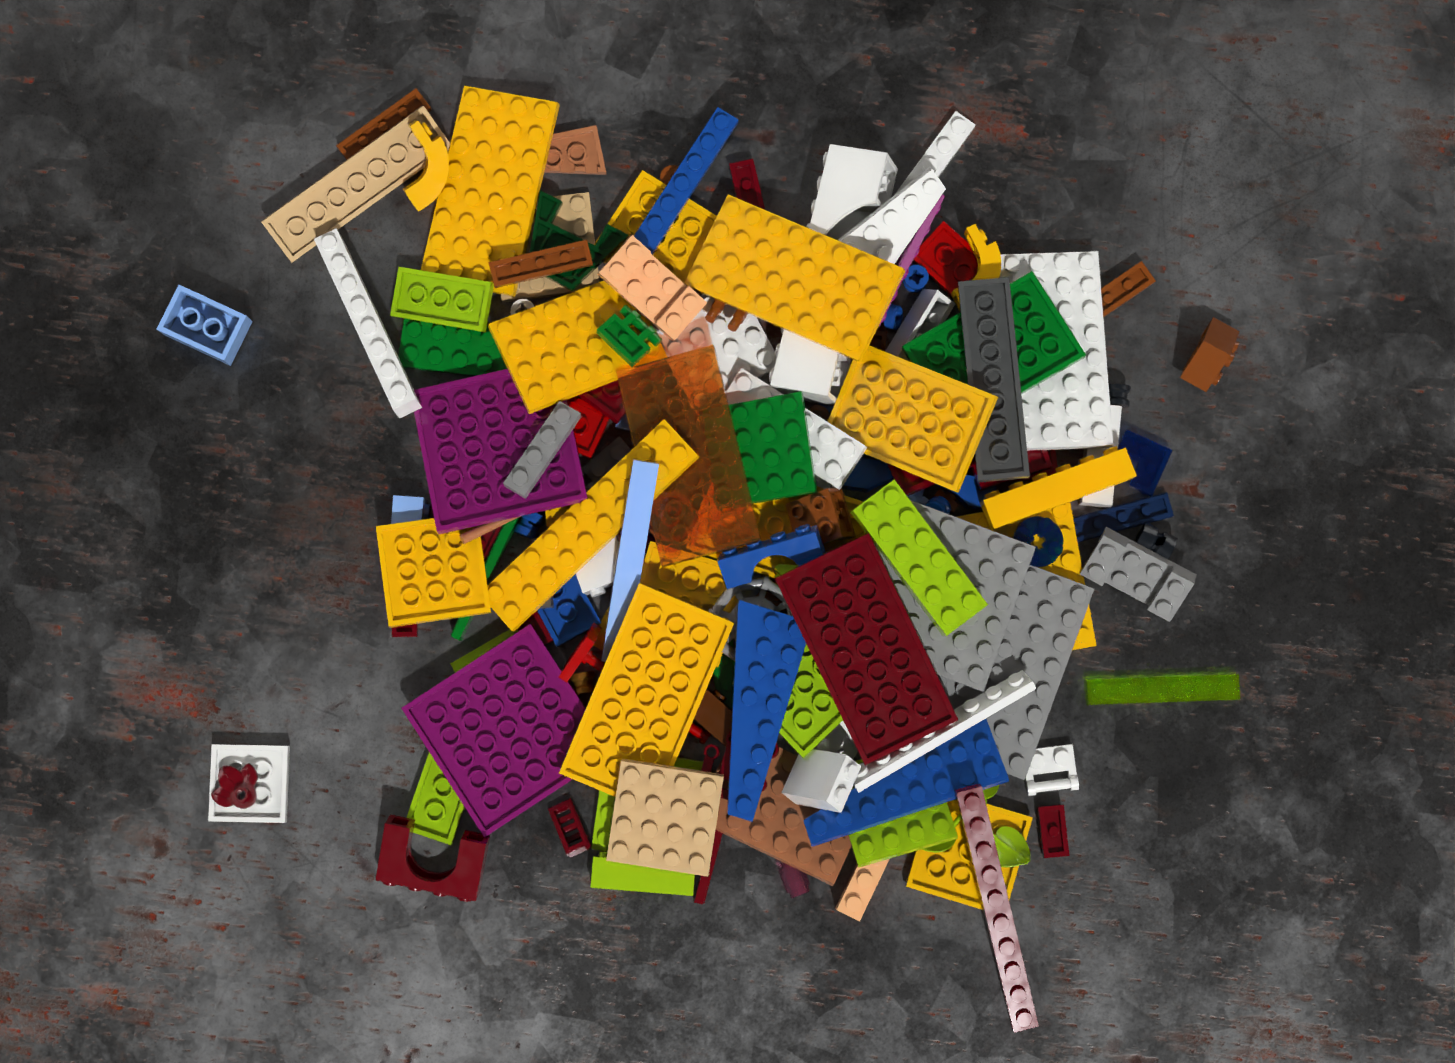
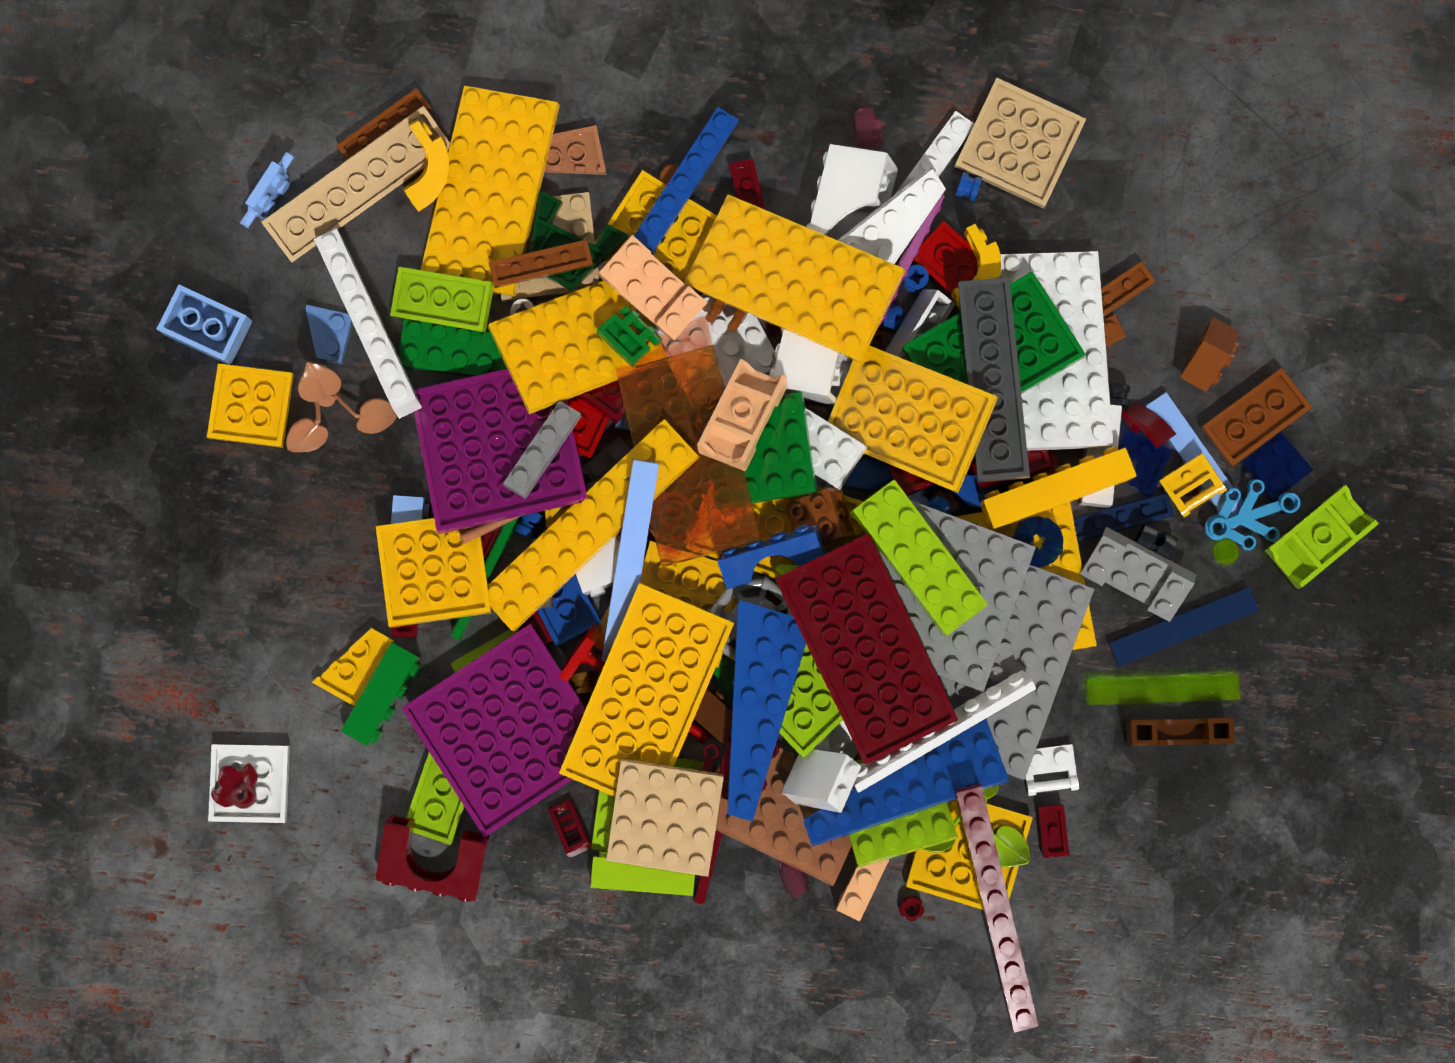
none -> yellow plate [207,364,294,448]
none -> light blue plate [239,152,294,229]
none -> nougat plant [286,361,398,452]
none -> medium blue wing [306,305,353,365]
none -> yellow wing [312,628,395,706]
none -> green brick [340,642,422,747]
none -> light nougat piece [697,359,788,471]
none -> clear pink brick [853,107,883,148]
none -> dark red plate [899,896,924,921]
none -> tan plate [954,78,1086,209]
none -> blue wheel [955,172,982,202]
none -> dark orange plate [1104,315,1126,347]
none -> dark blue tile [1108,587,1259,667]
none -> dark red slope [1121,402,1176,448]
none -> reddish brown arch [1126,718,1235,746]
none -> light blue tile [1145,392,1243,529]
none -> yellow plate [1159,453,1227,518]
none -> dark orange plate [1201,368,1312,467]
none -> dark azure plant [1204,479,1300,550]
none -> clear neon green plate [1213,540,1239,565]
none -> clear blue plate [1241,431,1313,502]
none -> lime piece [1265,485,1379,589]

